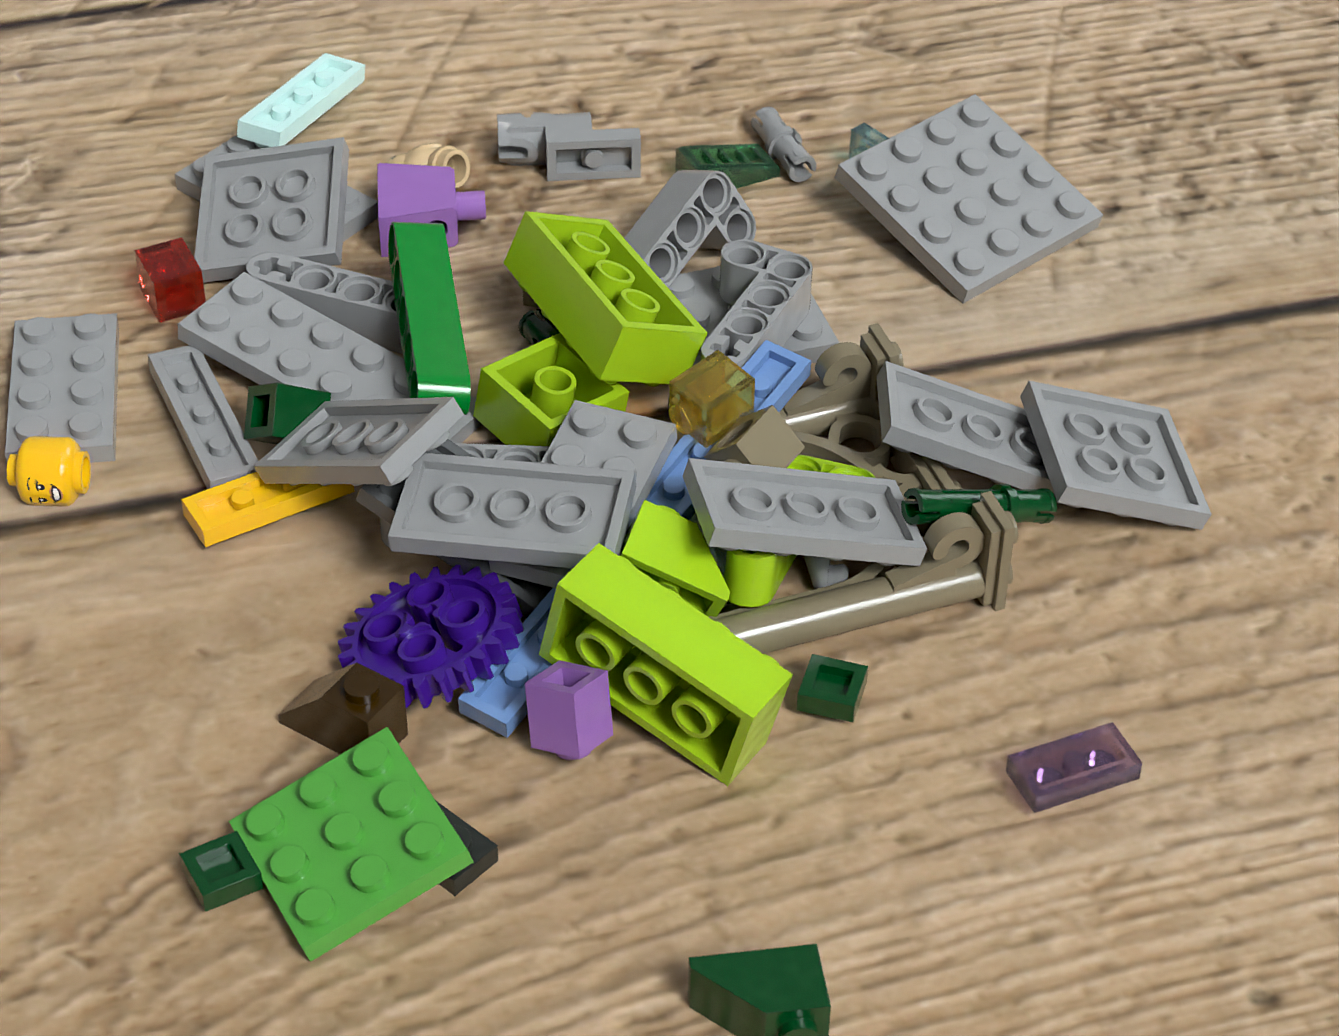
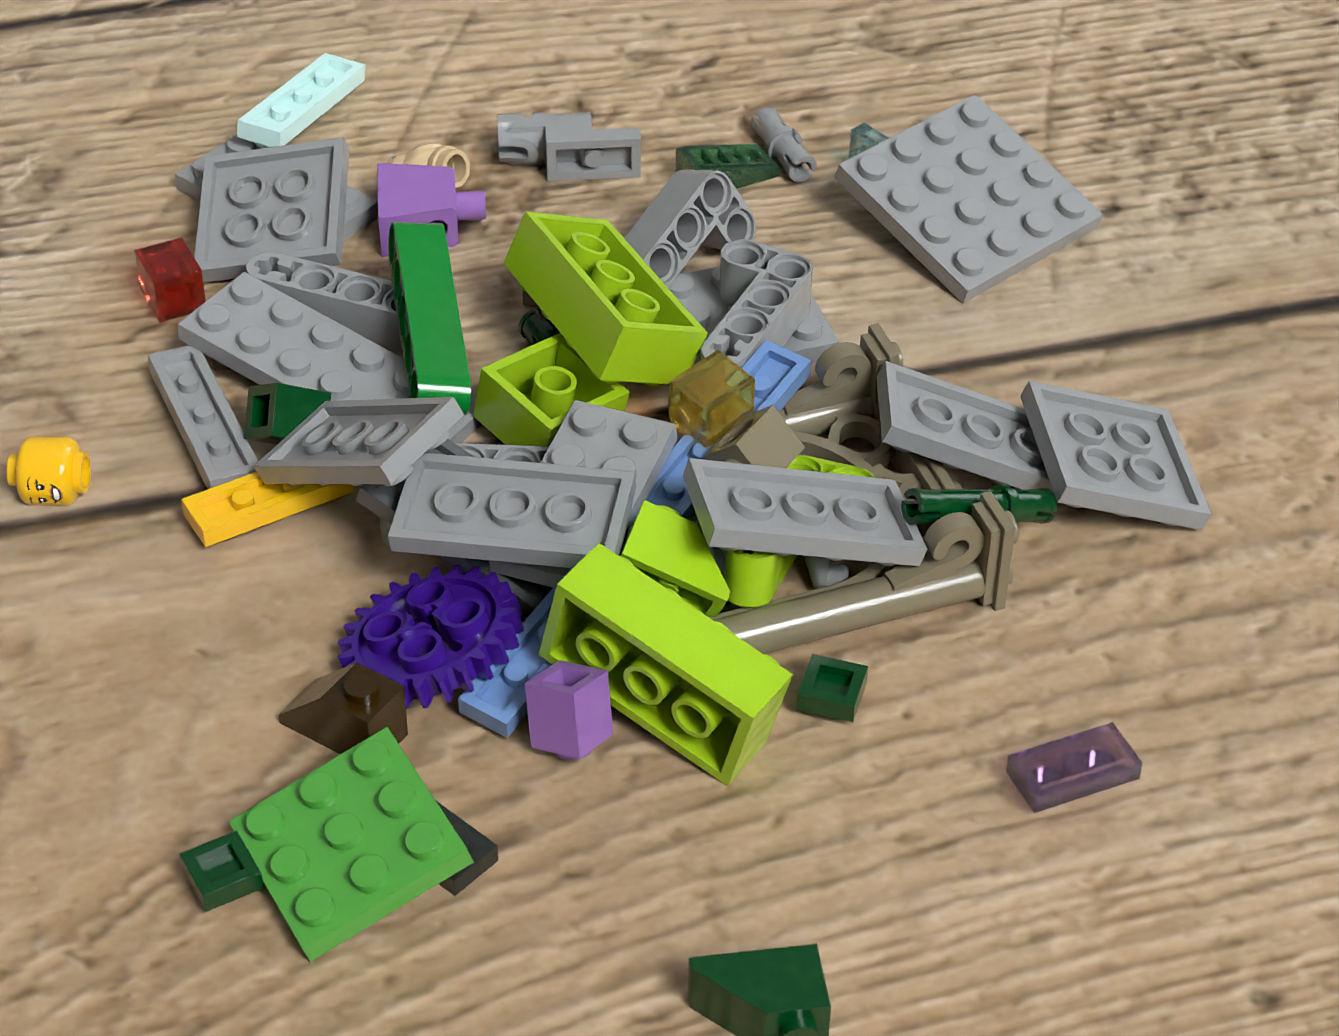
light grey plate [5,313,119,463] -> none

